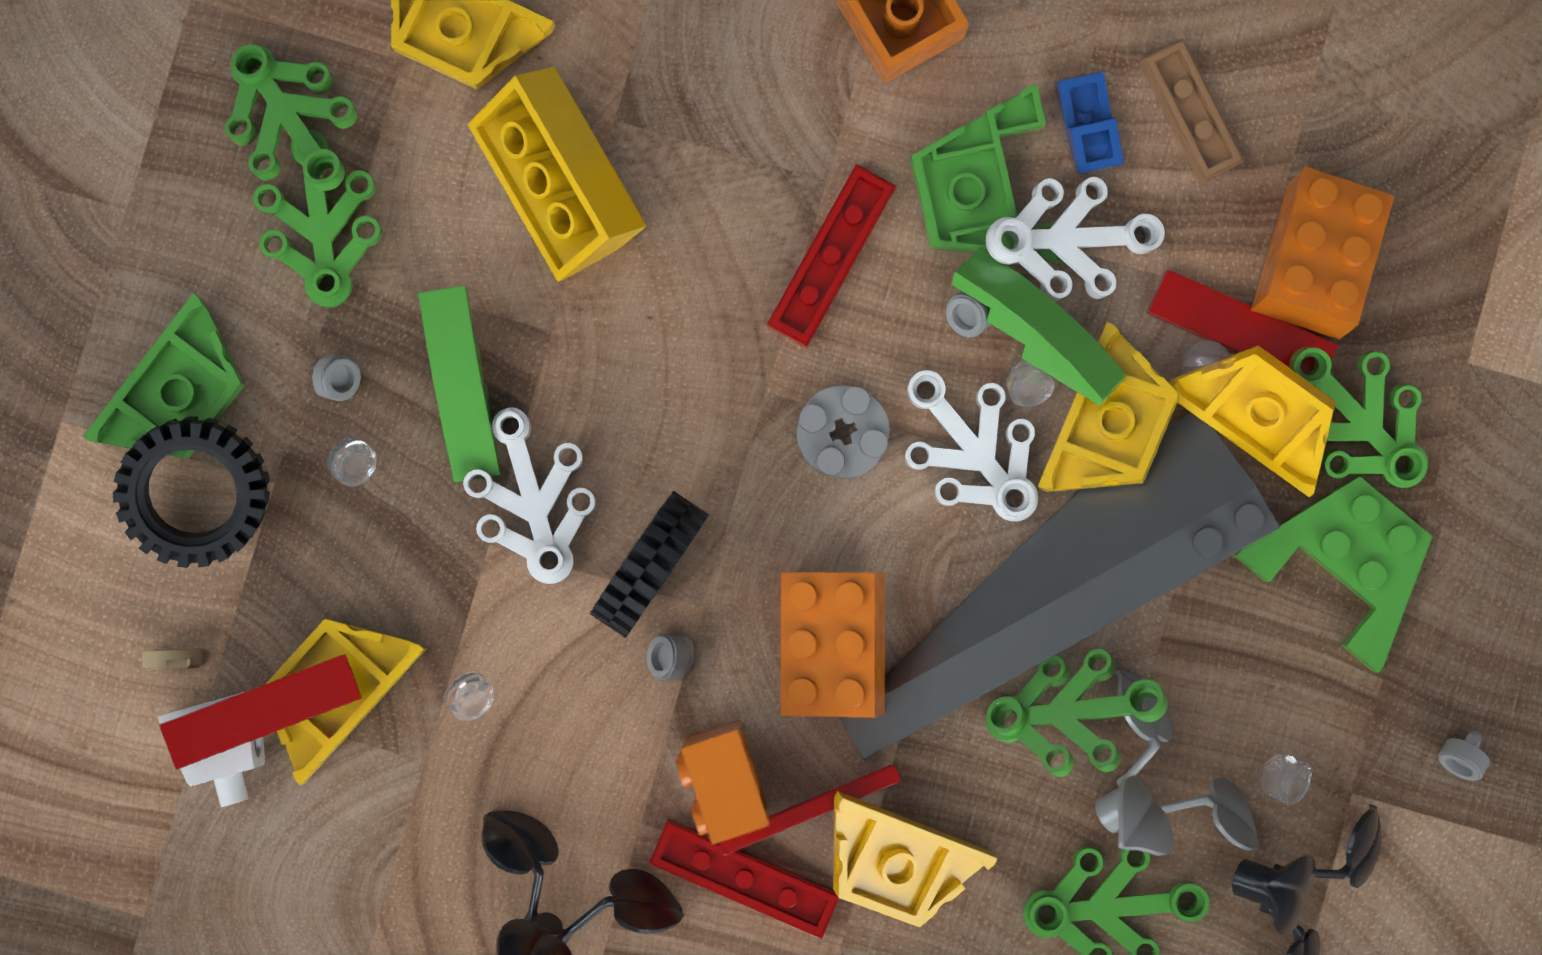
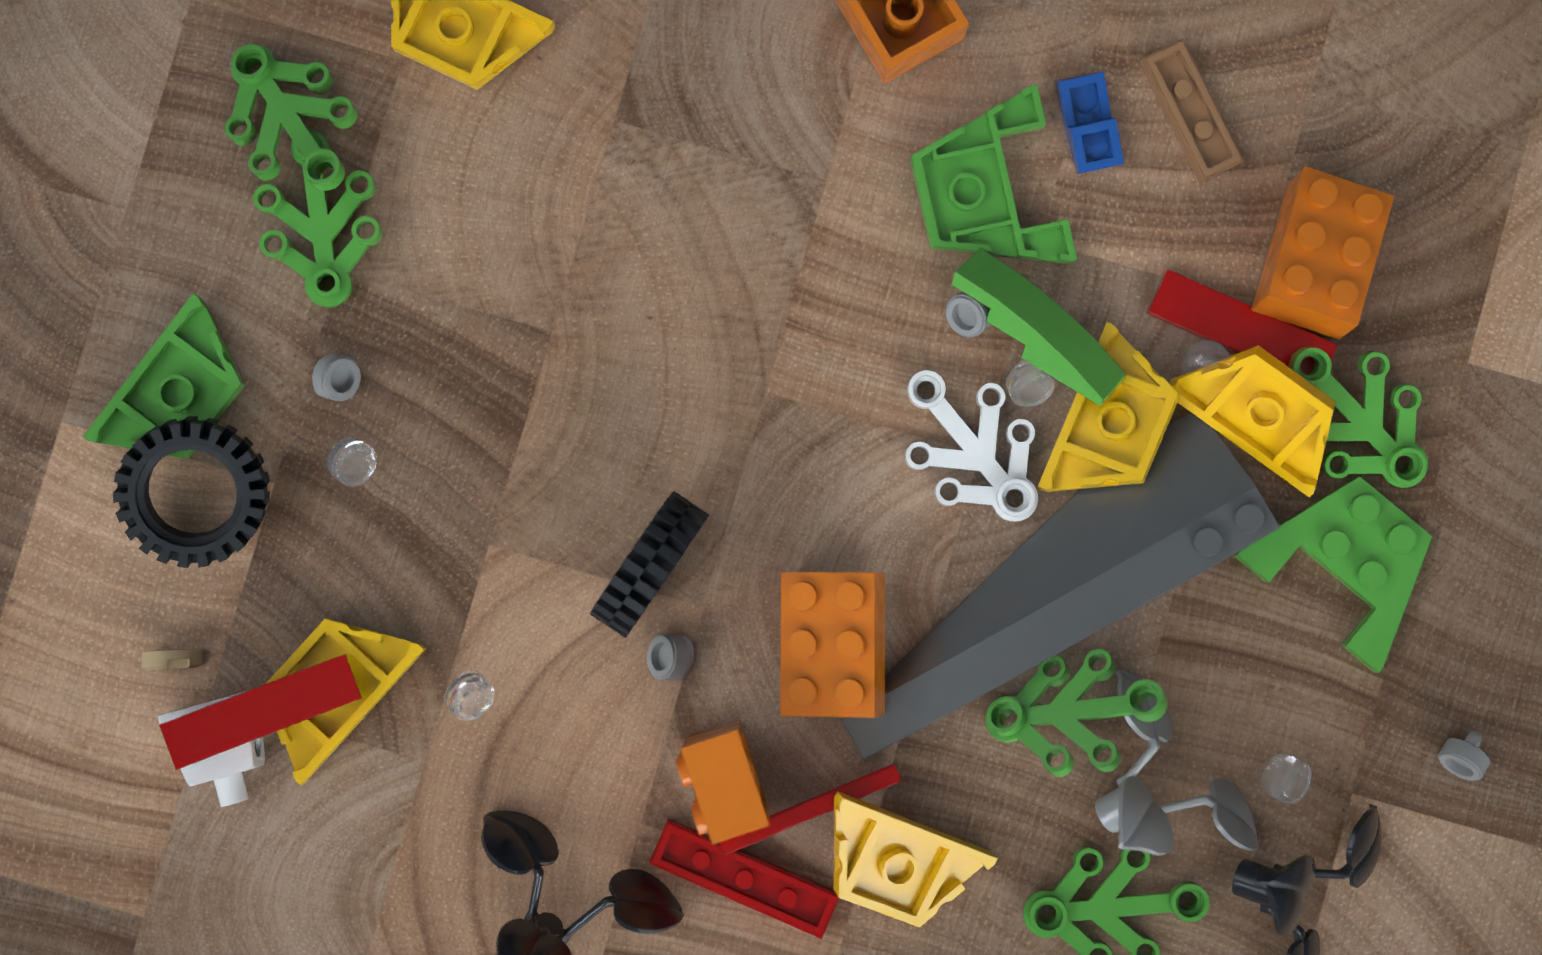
bright green slope [418,285,501,483] -> none
white plant [463,408,596,584] -> none
yellow slope [467,66,647,282] -> none
red tile [767,164,896,349] -> none
light grey plate [796,385,890,479] -> none
white plant [986,177,1165,301] -> none

